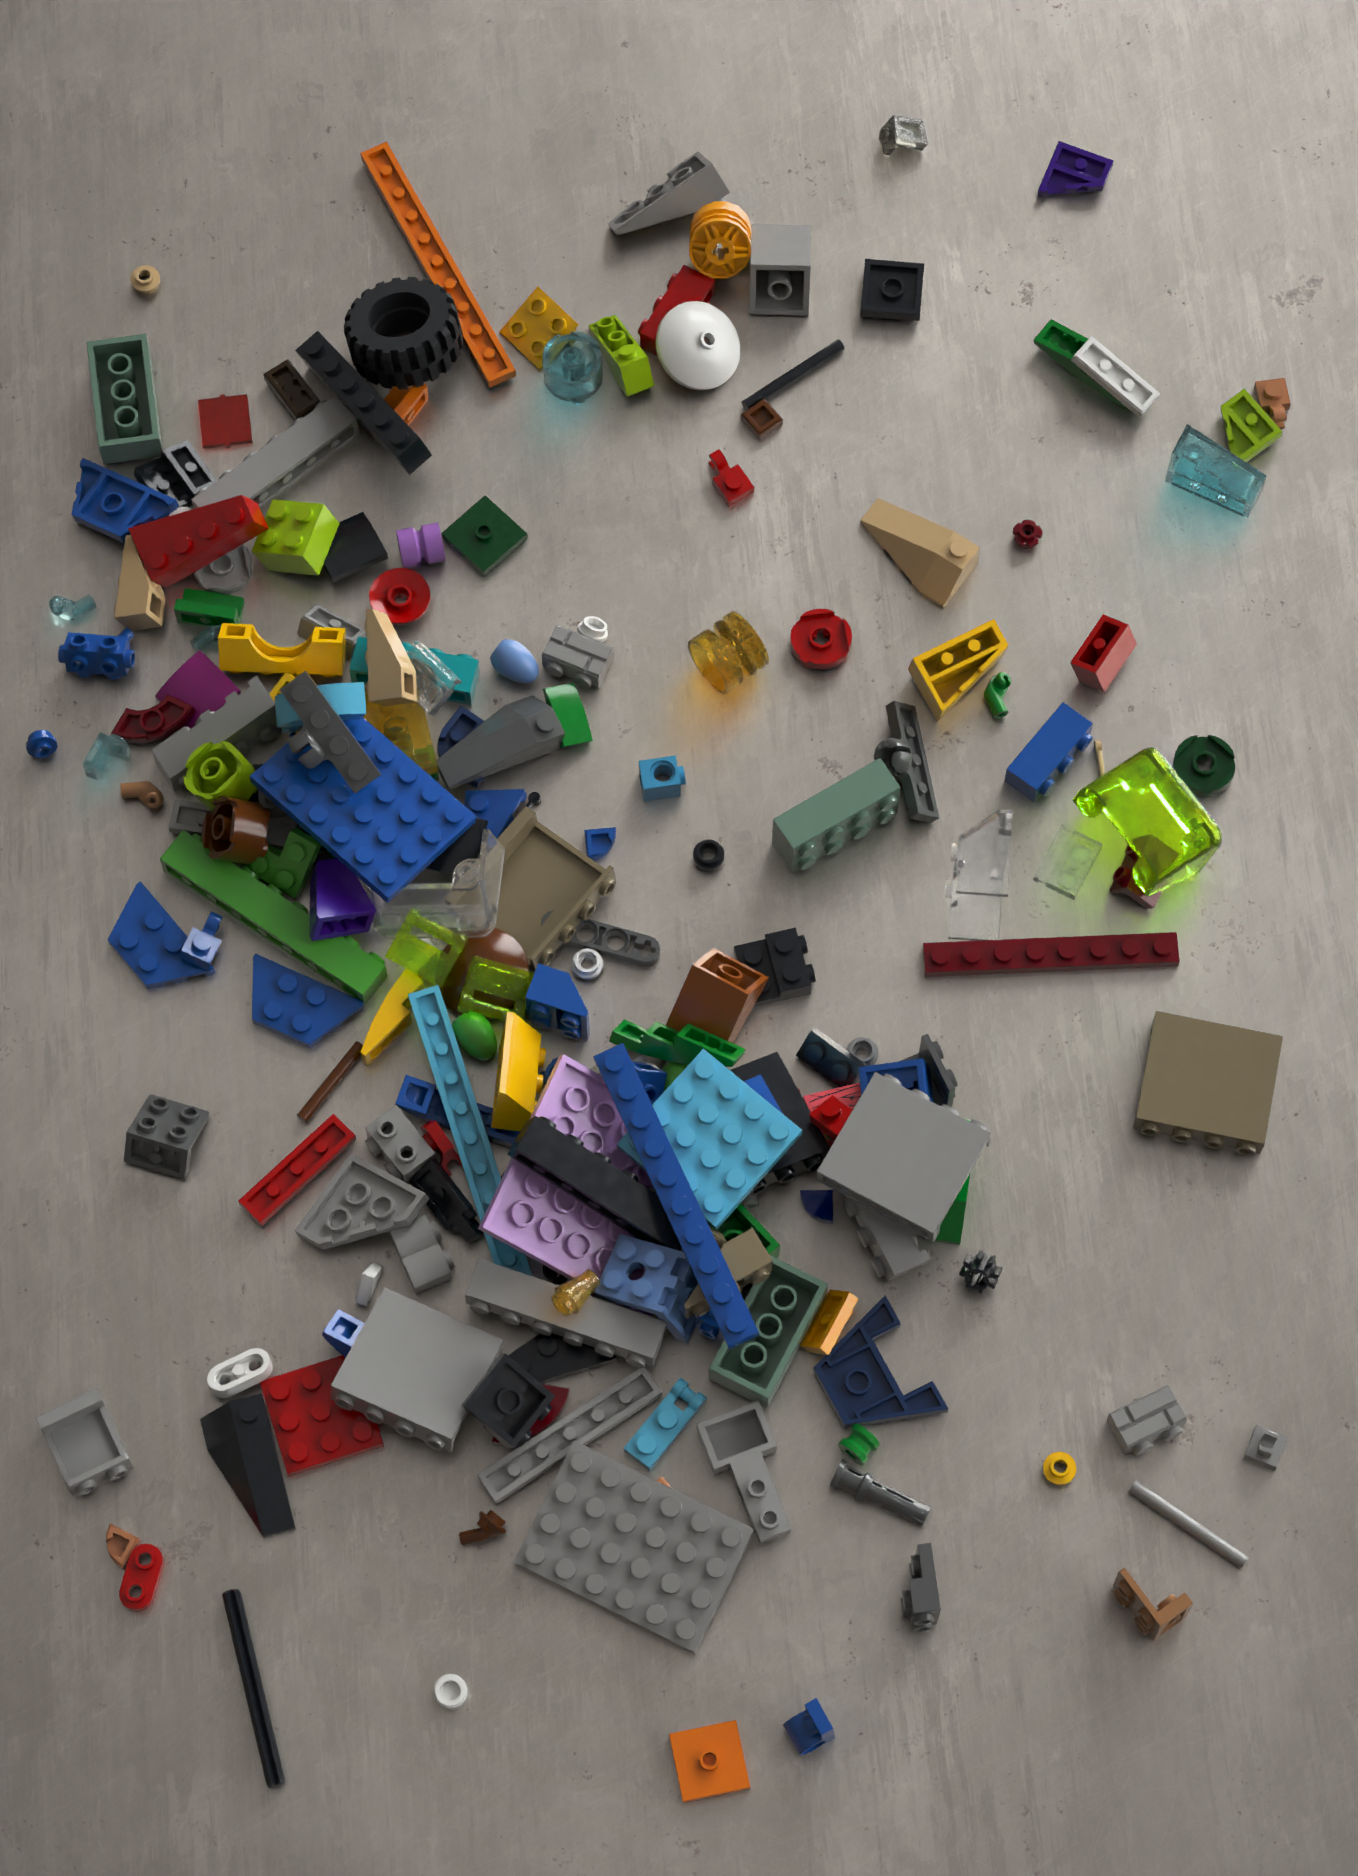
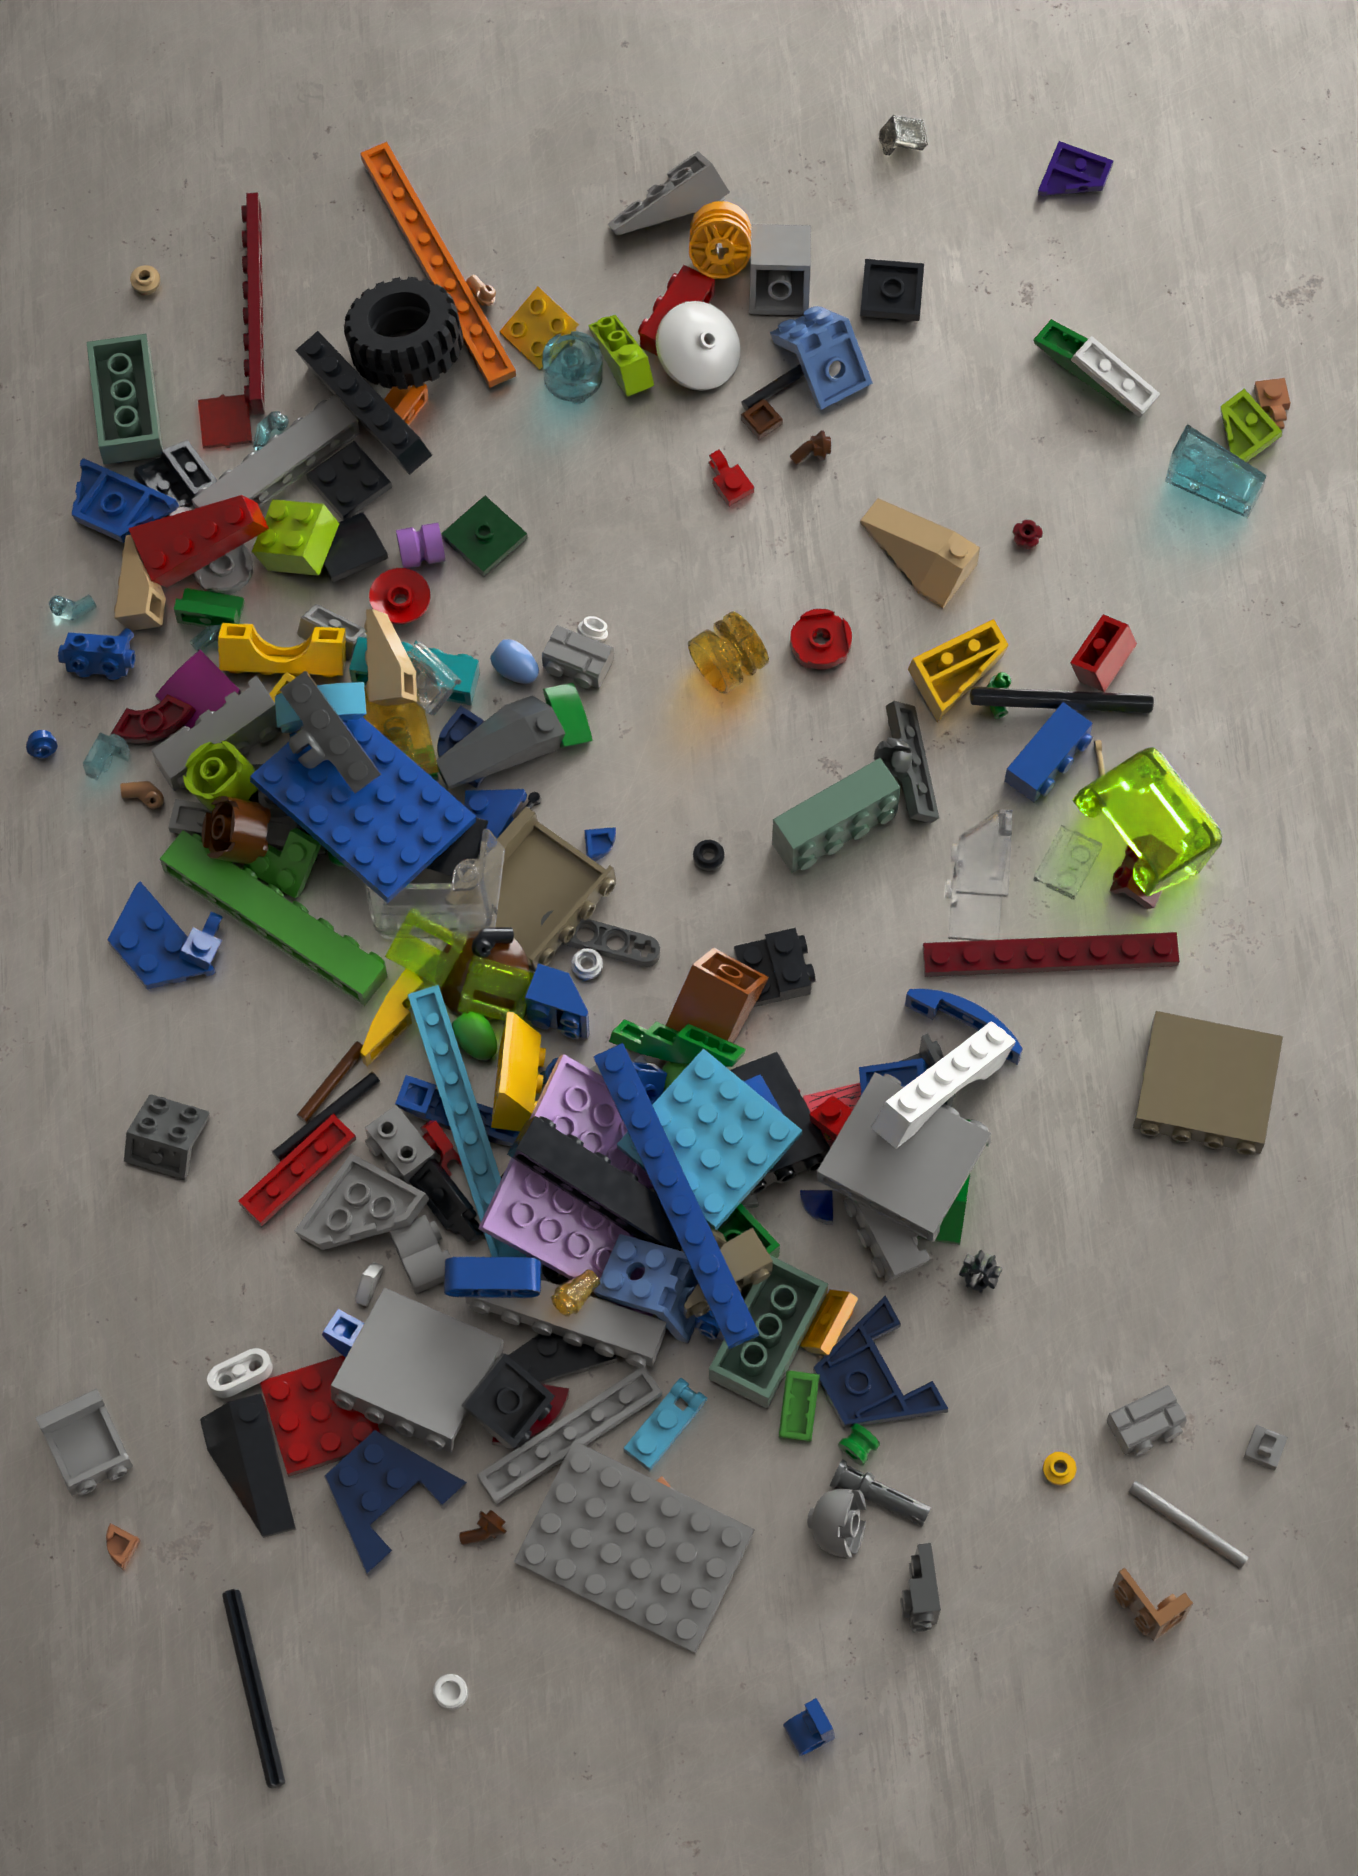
red plate [119,1544,164,1612] -> none
blue wing [252,953,365,1049] -> none
dark brown plate [263,359,321,420] -> none
dark purple slope [309,858,376,941] -> none
dark azure brick [639,755,686,802] -> none
orange plate [669,1720,750,1803] -> none
light grey plate [696,1400,792,1544] -> none
black plate [796,1027,867,1087] -> none
light grey plate [846,1037,878,1066] -> none
dark green plate [1172,735,1235,799] -> none
none -> dark red plate [241,192,265,415]
none -> clear light blue arm [253,411,289,451]
none -> black bar [272,1072,380,1162]
none -> black plate [306,441,392,520]
none -> dark blue wing [324,1430,467,1574]
none -> blue beam [444,1257,541,1298]
none -> medium nougat arm [466,275,496,307]
none -> black arm [472,927,514,958]
none -> medium blue bracket [770,306,873,410]
none -> bright green plate [778,1370,820,1441]
none -> reddish brown plate [790,430,831,465]
none -> light grey cylinder [807,1489,866,1558]
none -> white arch [871,1021,1016,1149]
none -> blue slope [905,989,1023,1065]
none -> black axle [970,687,1154,713]

